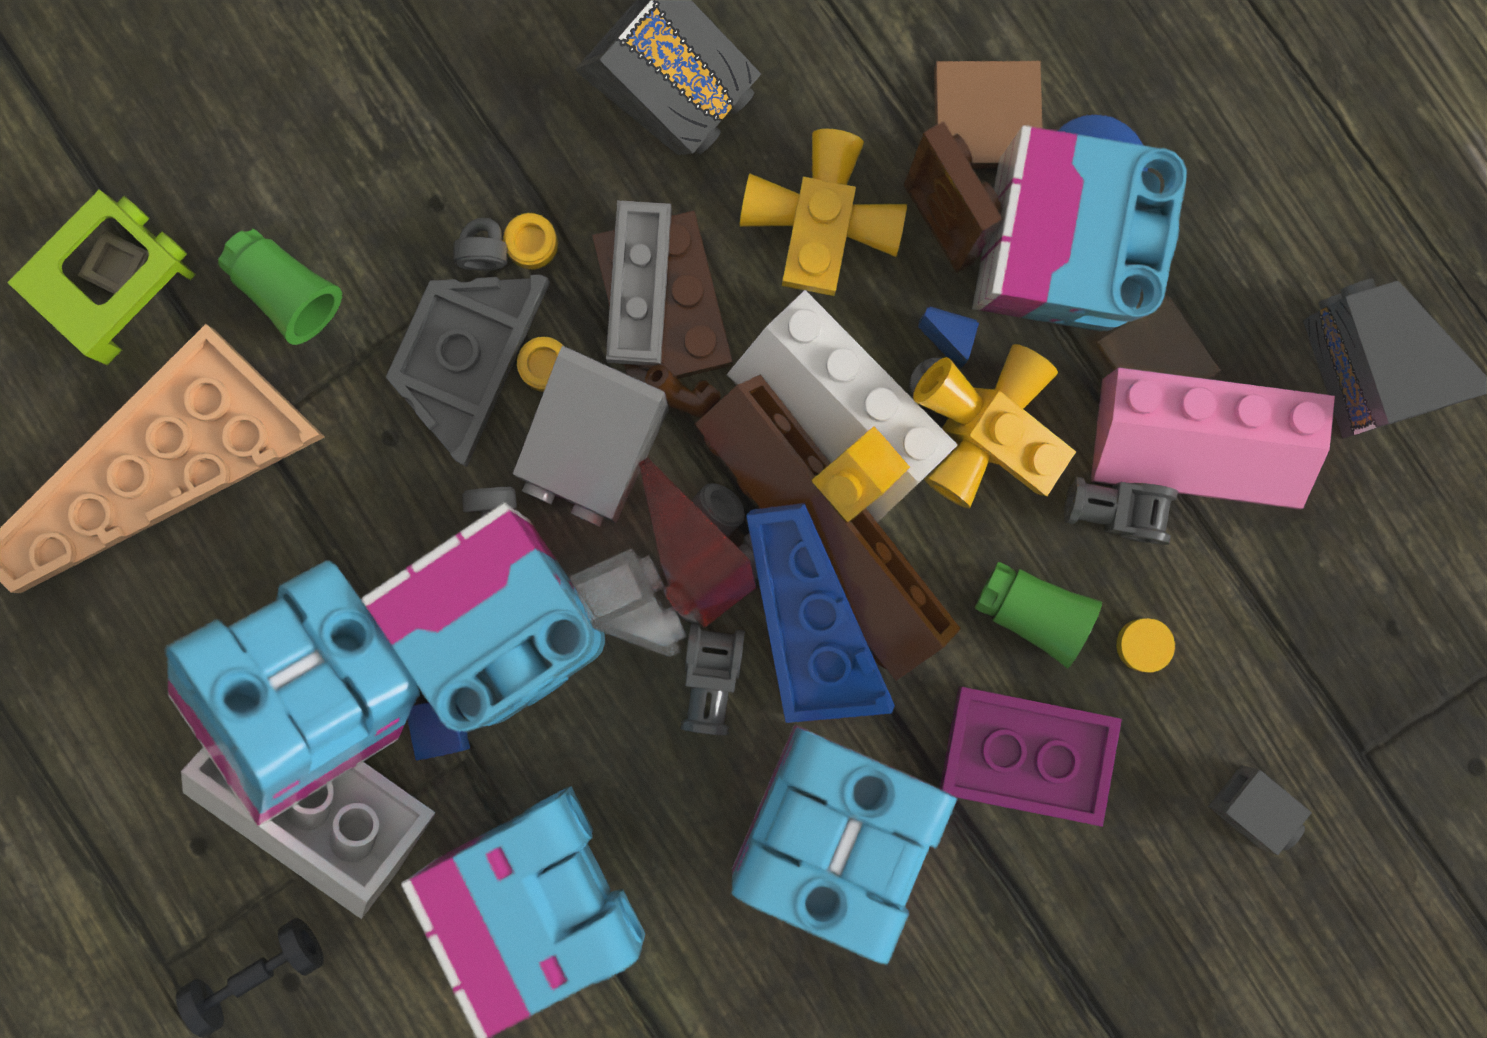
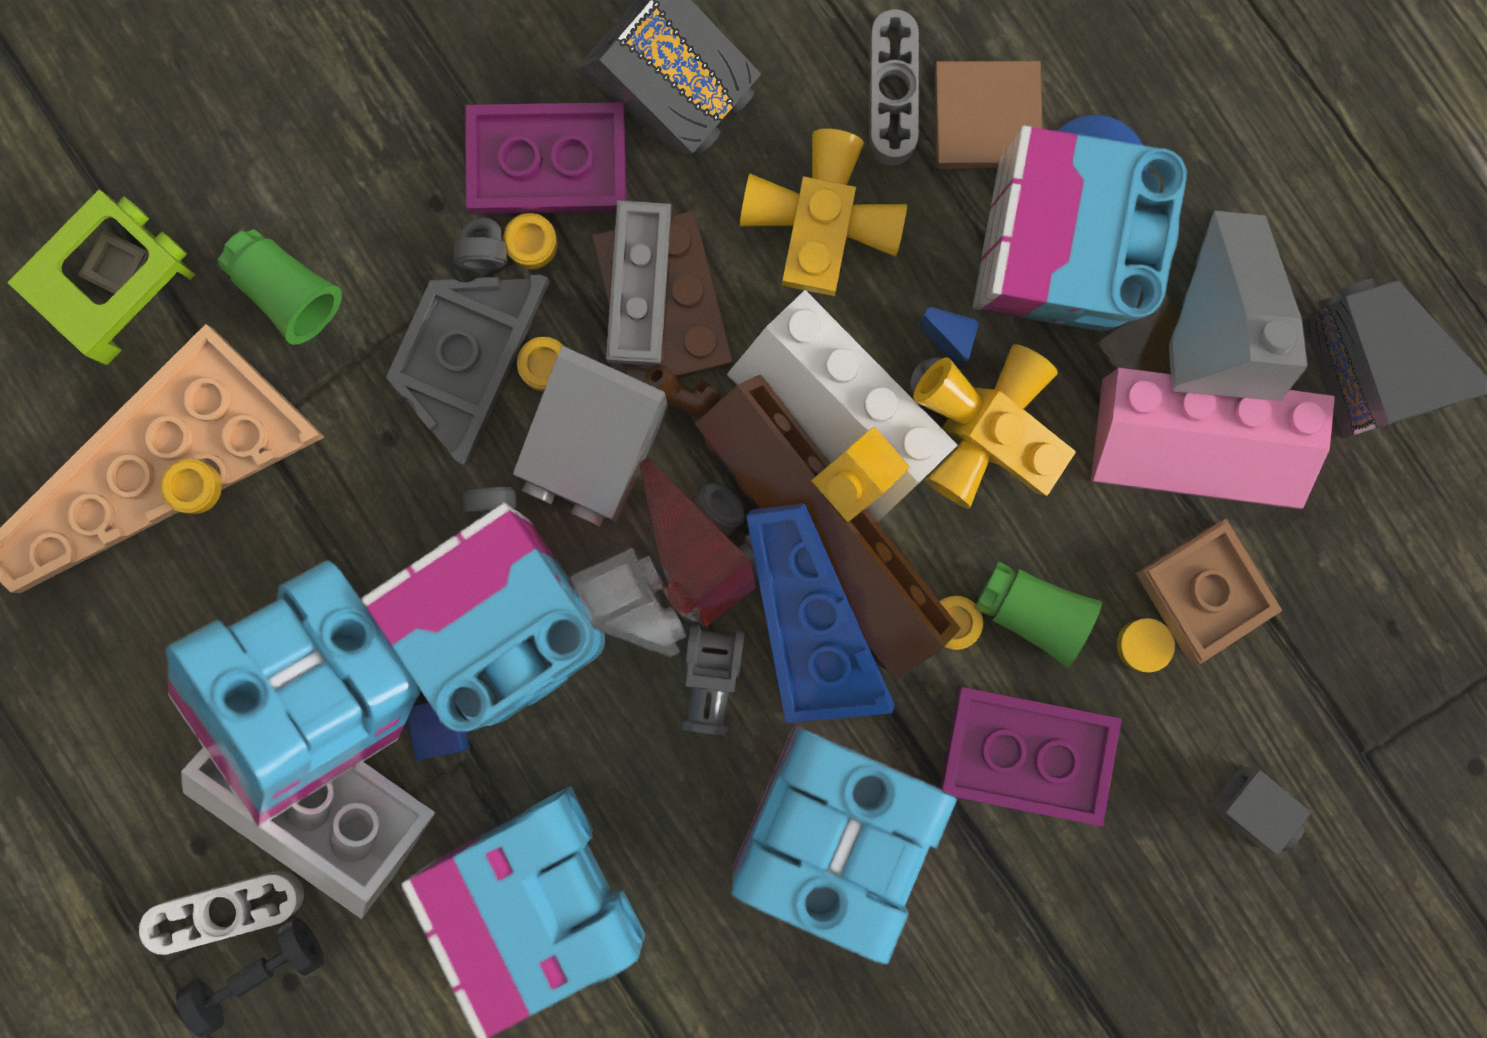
reddish brown plate [904,121,1003,273] -> none
dark grey connector [1064,476,1178,545] -> none
none -> white beam [139,871,304,955]
none -> yellow tile [160,458,222,514]
none -> magenta plate [466,102,627,214]
none -> light grey beam [869,9,919,165]
none -> yellow tile [939,596,983,650]
none -> medium nougat tile [1135,519,1282,666]
none -> light grey wedge [1169,211,1307,401]

